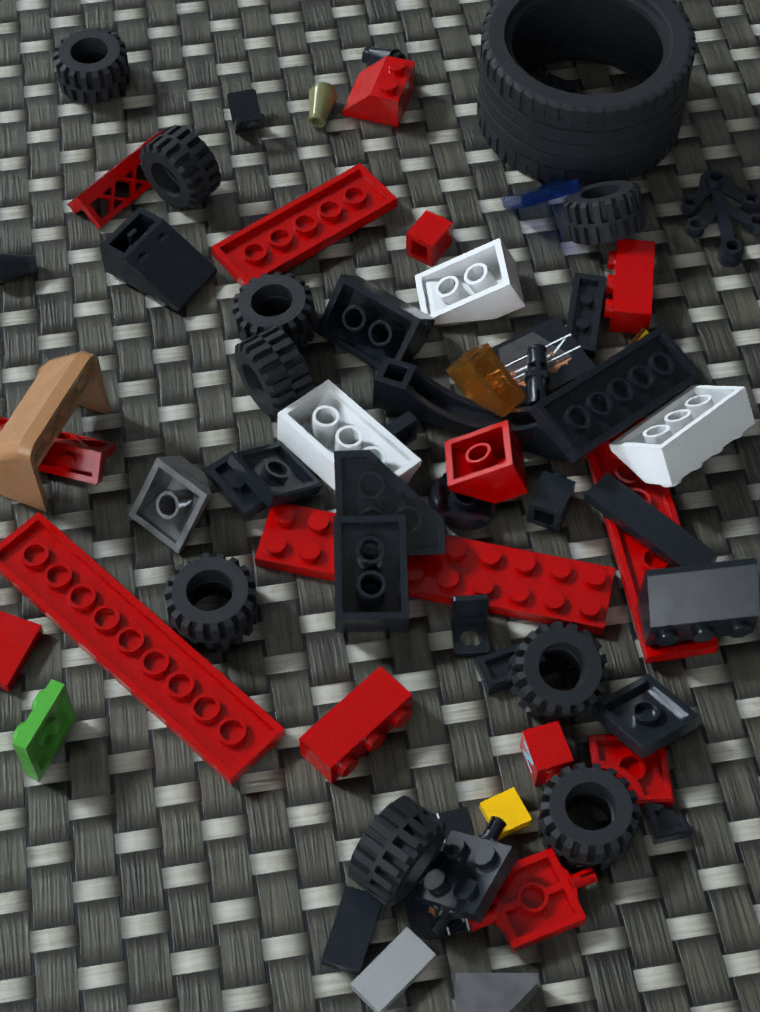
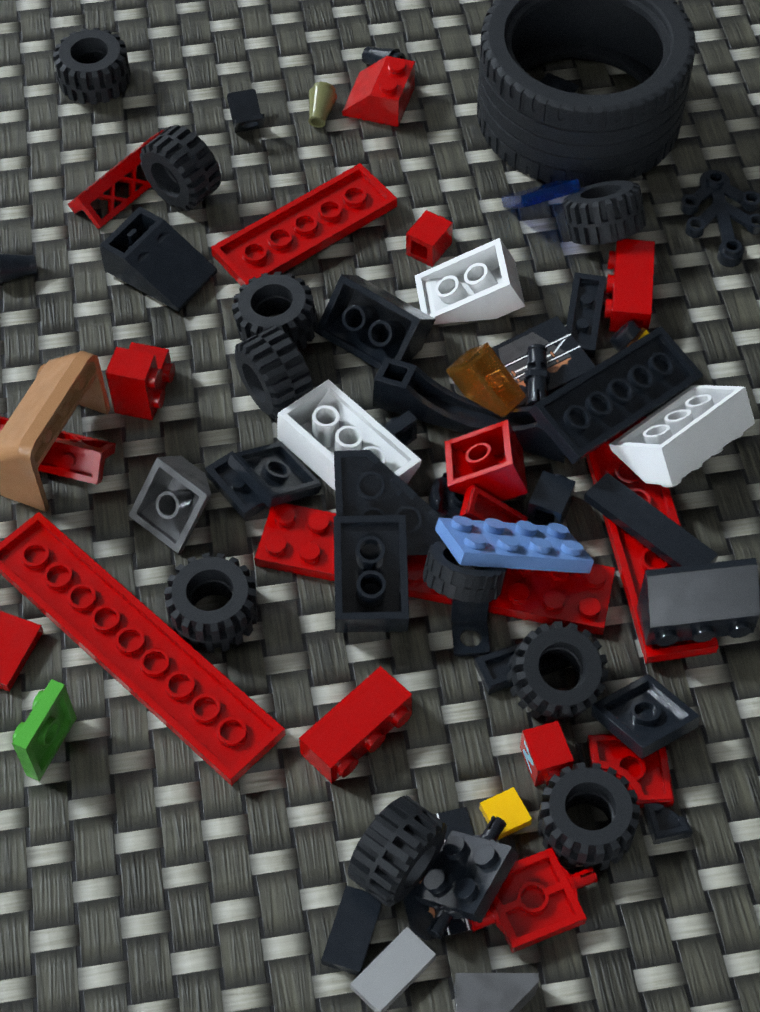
none -> red brick [105,342,175,421]
none -> black tyre [422,541,507,603]
none -> medium blue plate [435,516,594,574]
none -> red tile [459,485,528,523]
none -> black tile [610,320,641,351]

